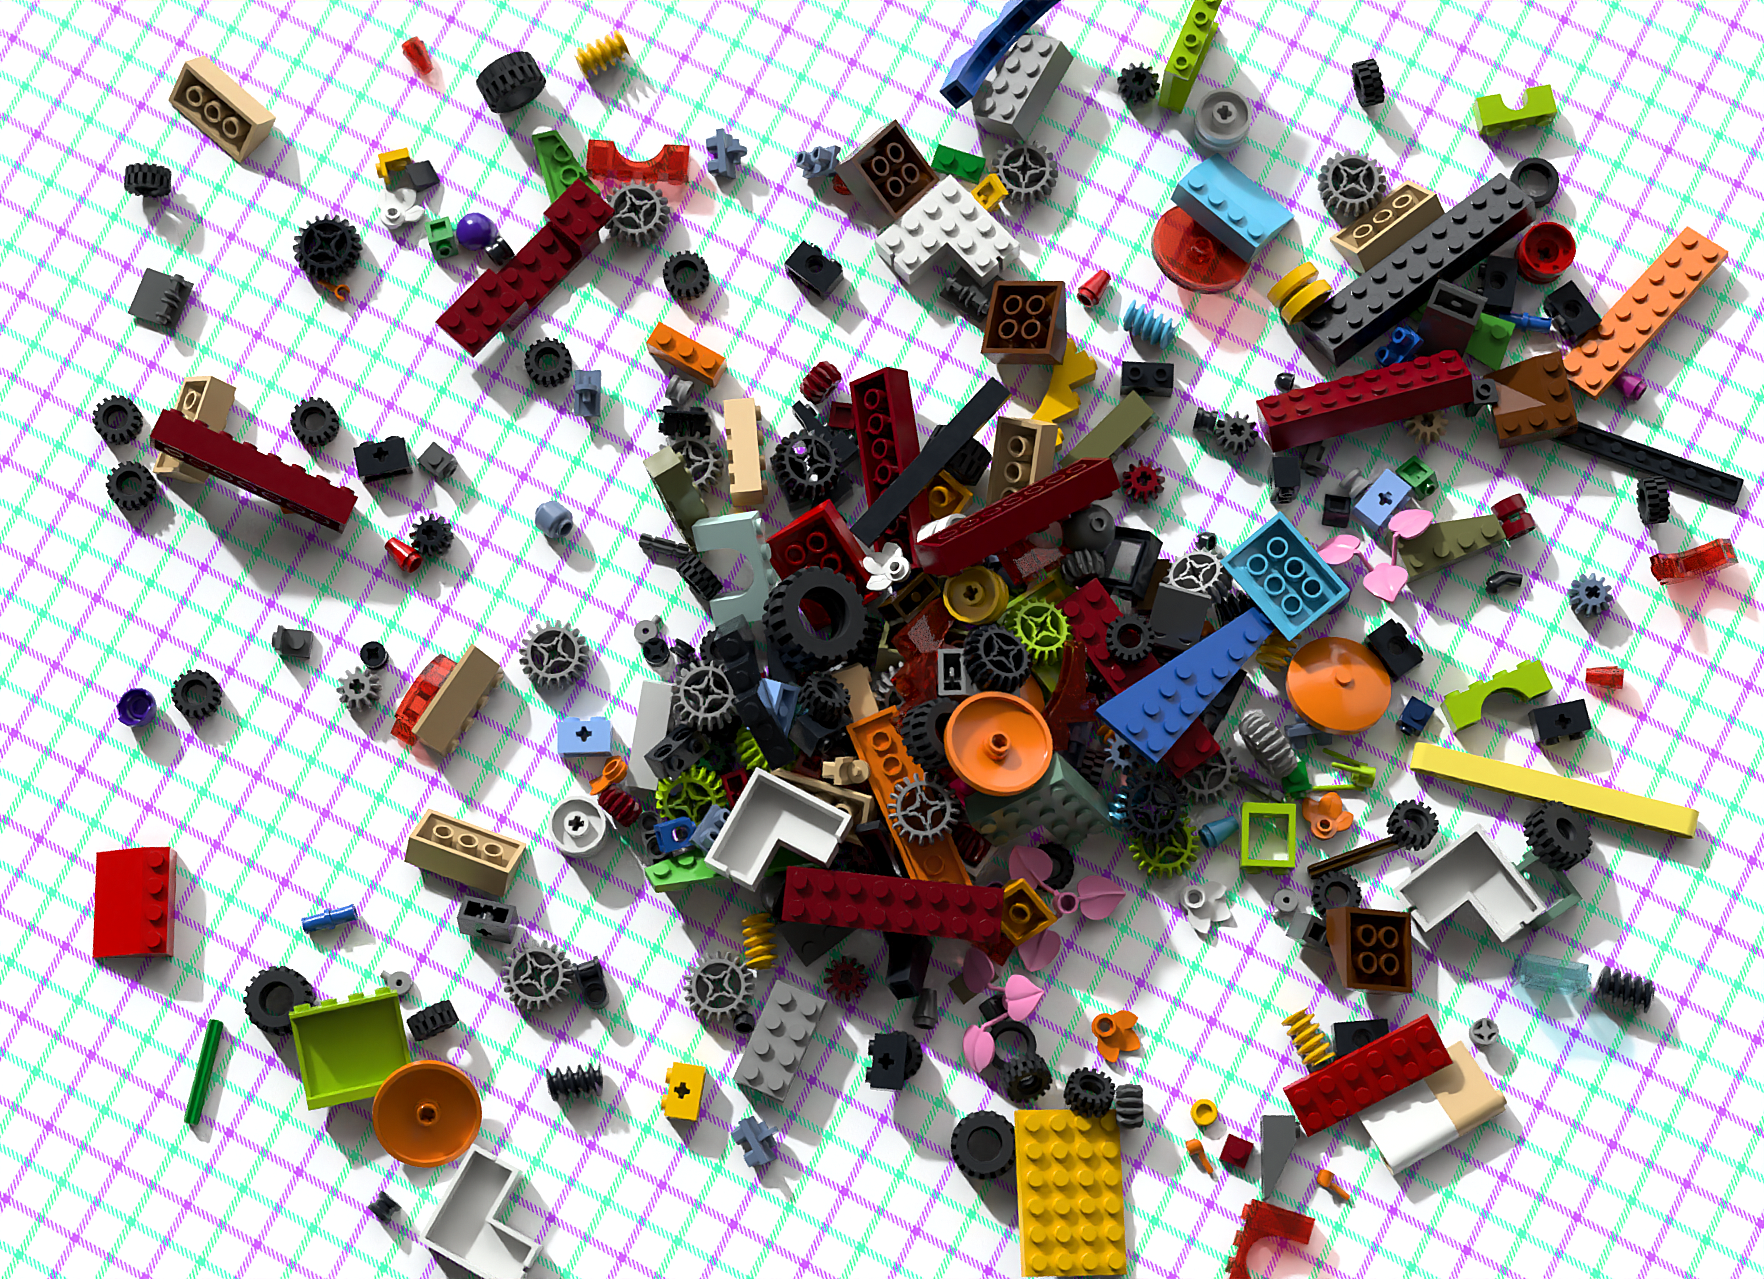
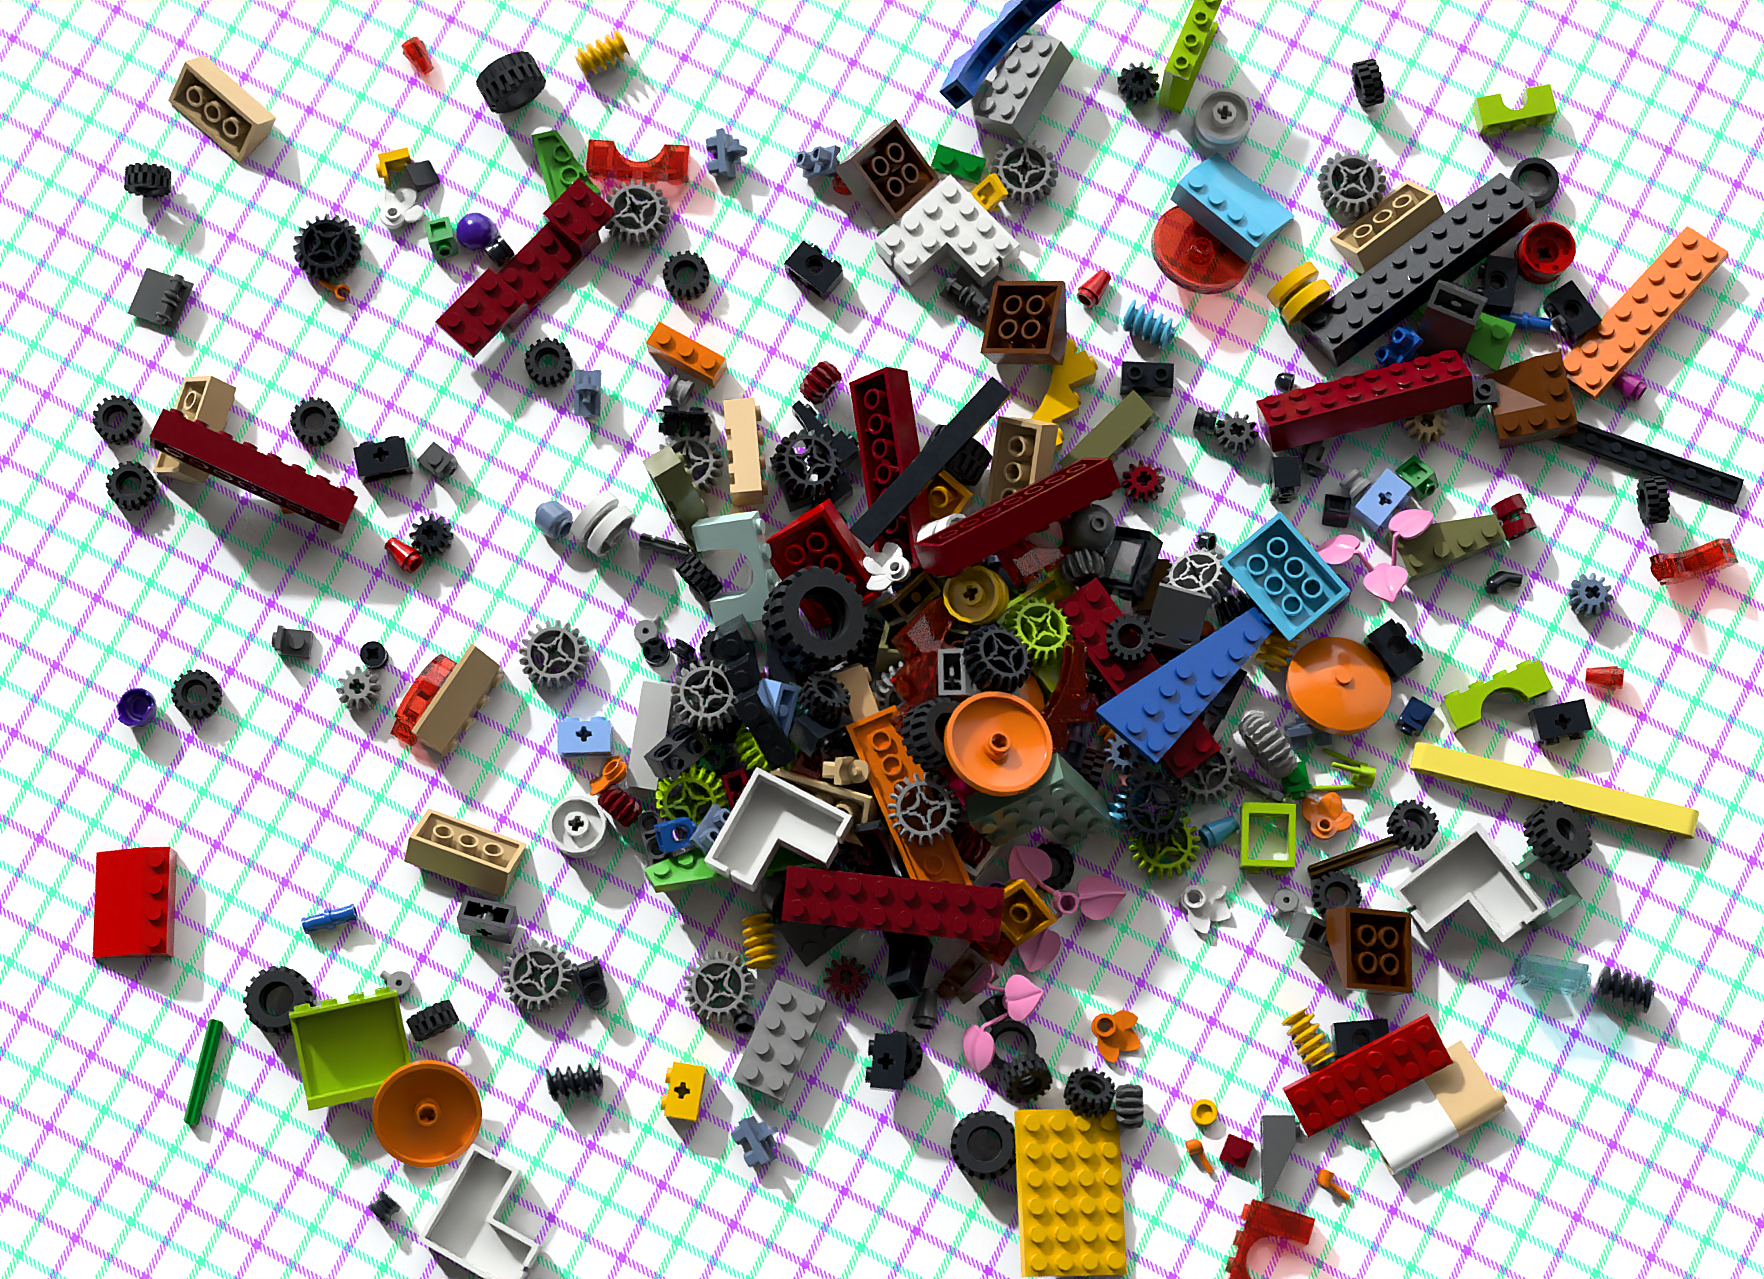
dark red plate [828,401,855,432] -> none
light grey wheel [1468,1018,1499,1047] -> none
none -> white wheel [570,490,636,557]
none -> reddish brown plate [937,941,995,1001]

